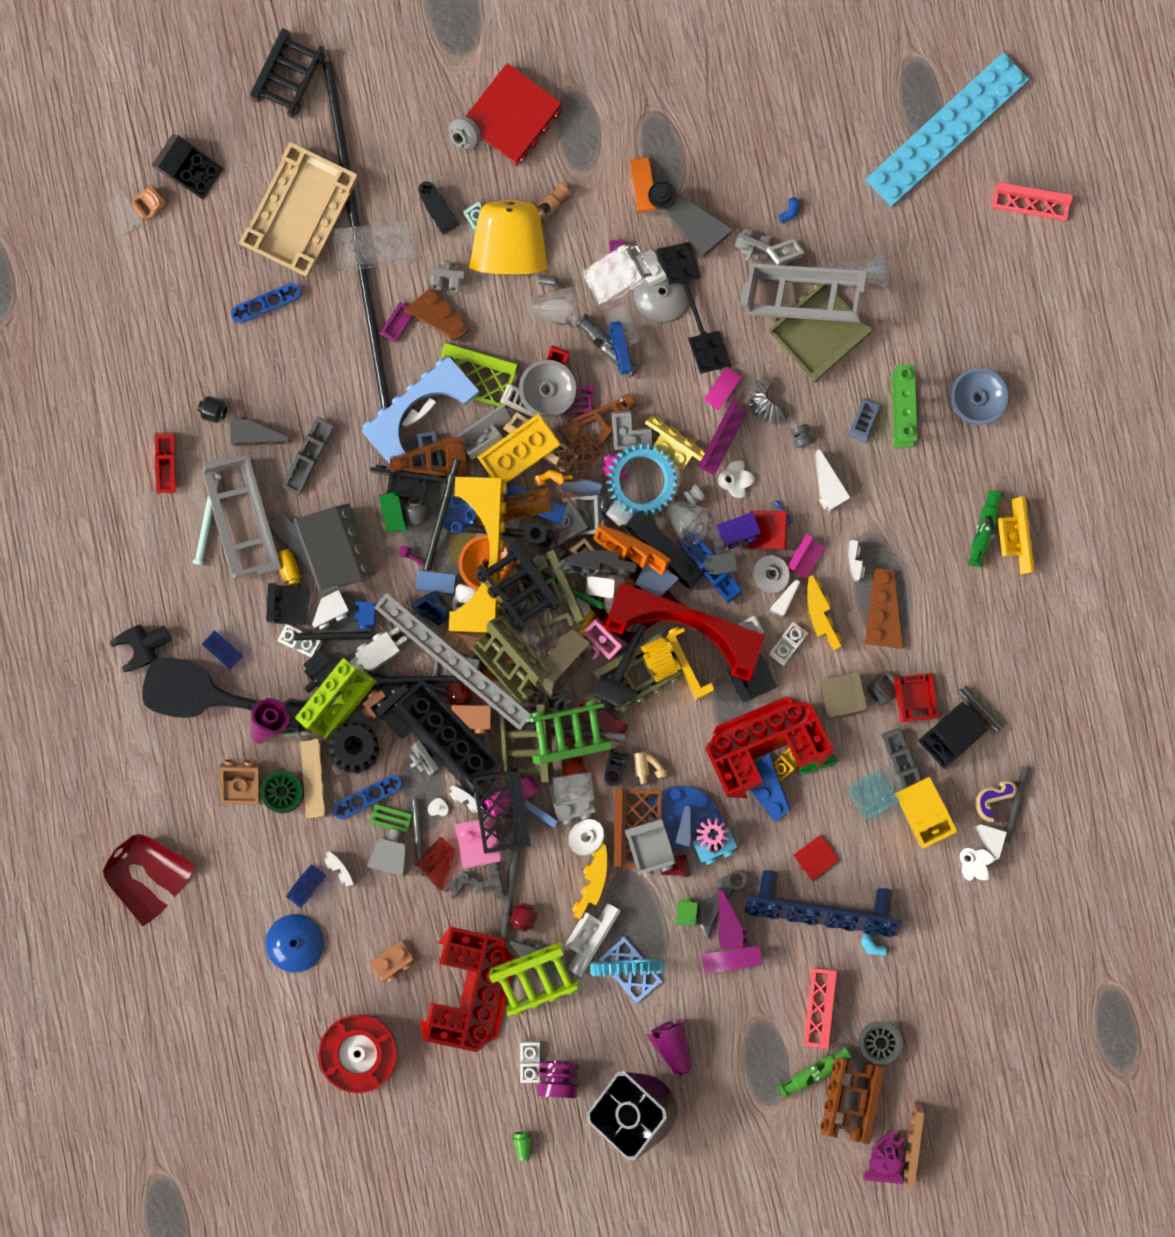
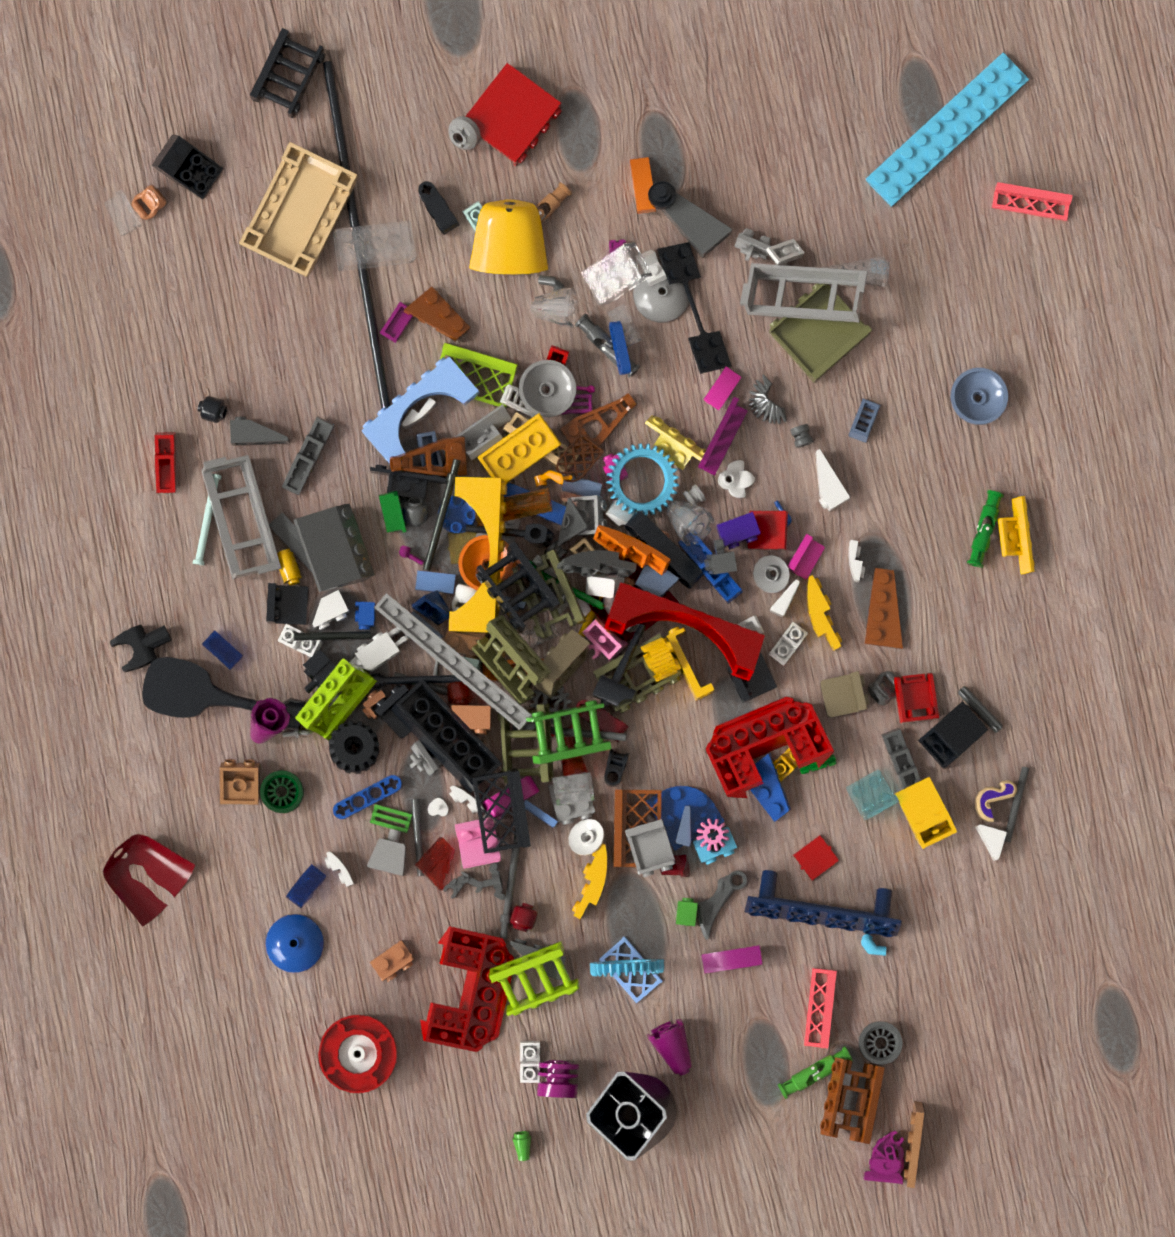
blue beam [231,283,301,324] -> none
tan fence [300,739,326,818] -> none
light grey hips [429,260,464,292] -> none
white bracket [565,903,620,977] -> none
light grey plate [612,410,652,450] -> none
tan plant [633,752,669,784] -> none
magenta slope [718,887,747,948] -> none
blue arm [778,197,800,224] -> none
bright green fence [892,365,917,448] -> none
white plate [960,848,995,881] -> none

